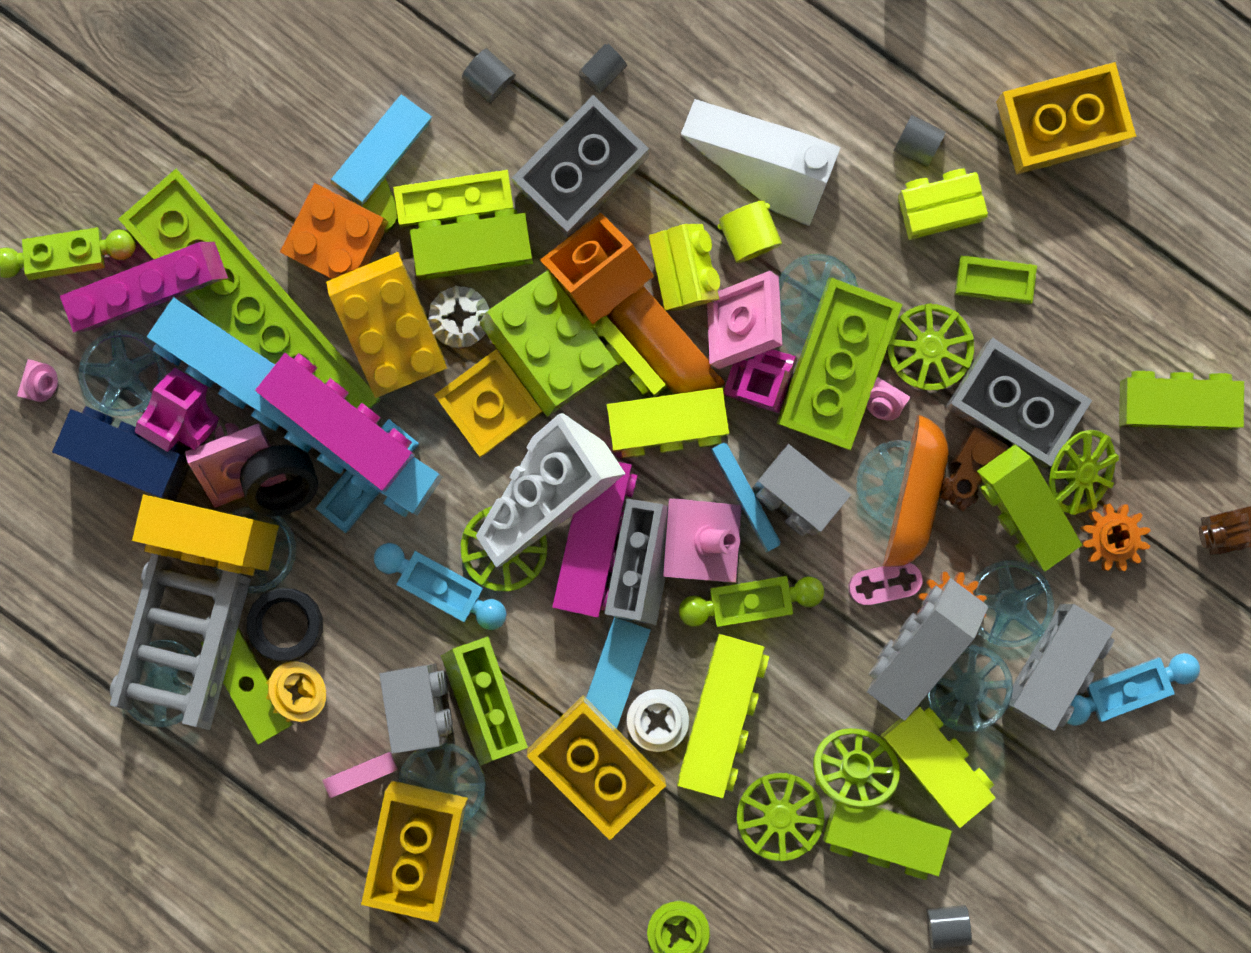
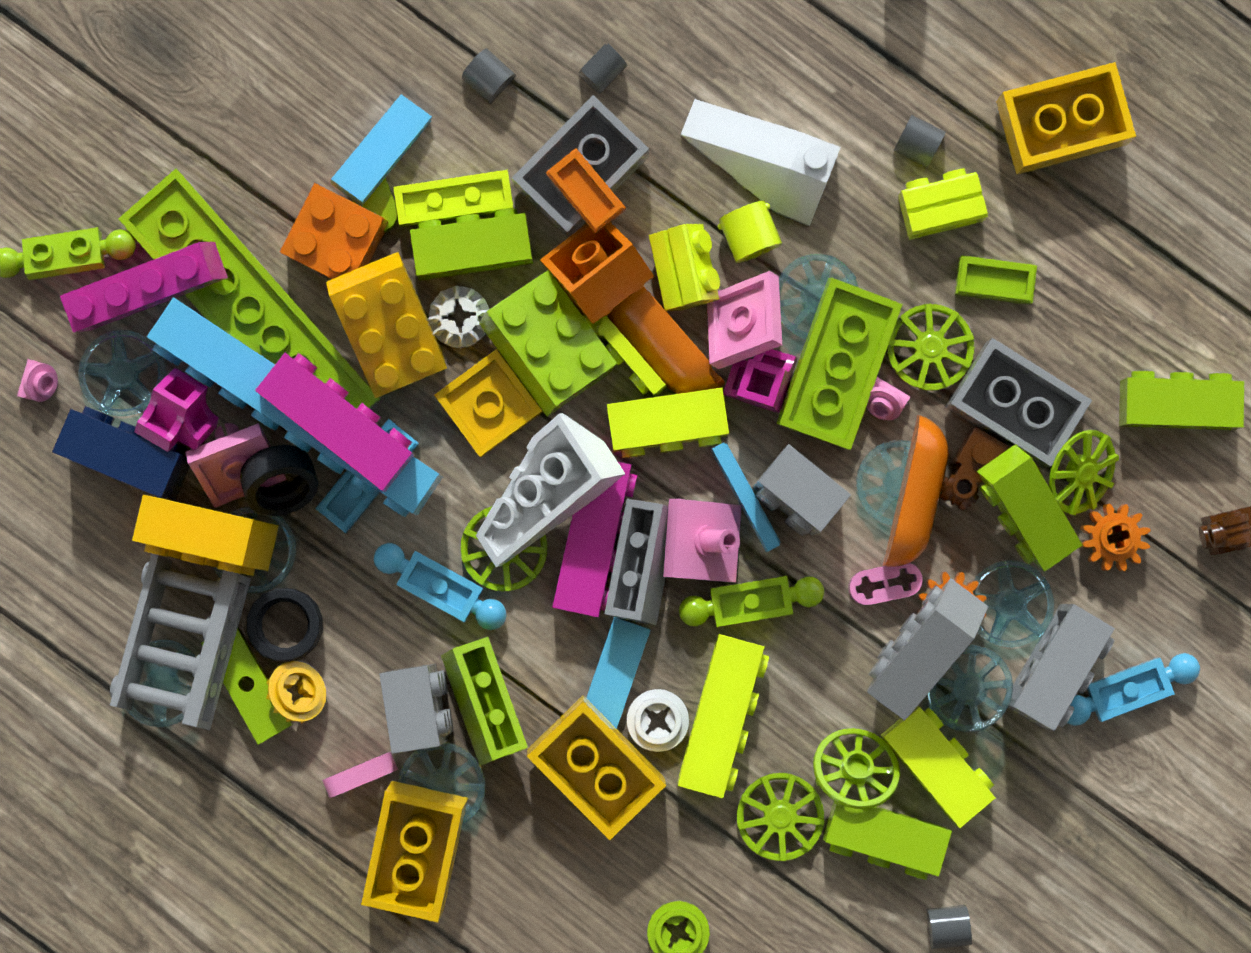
none -> orange tile [546,148,626,234]

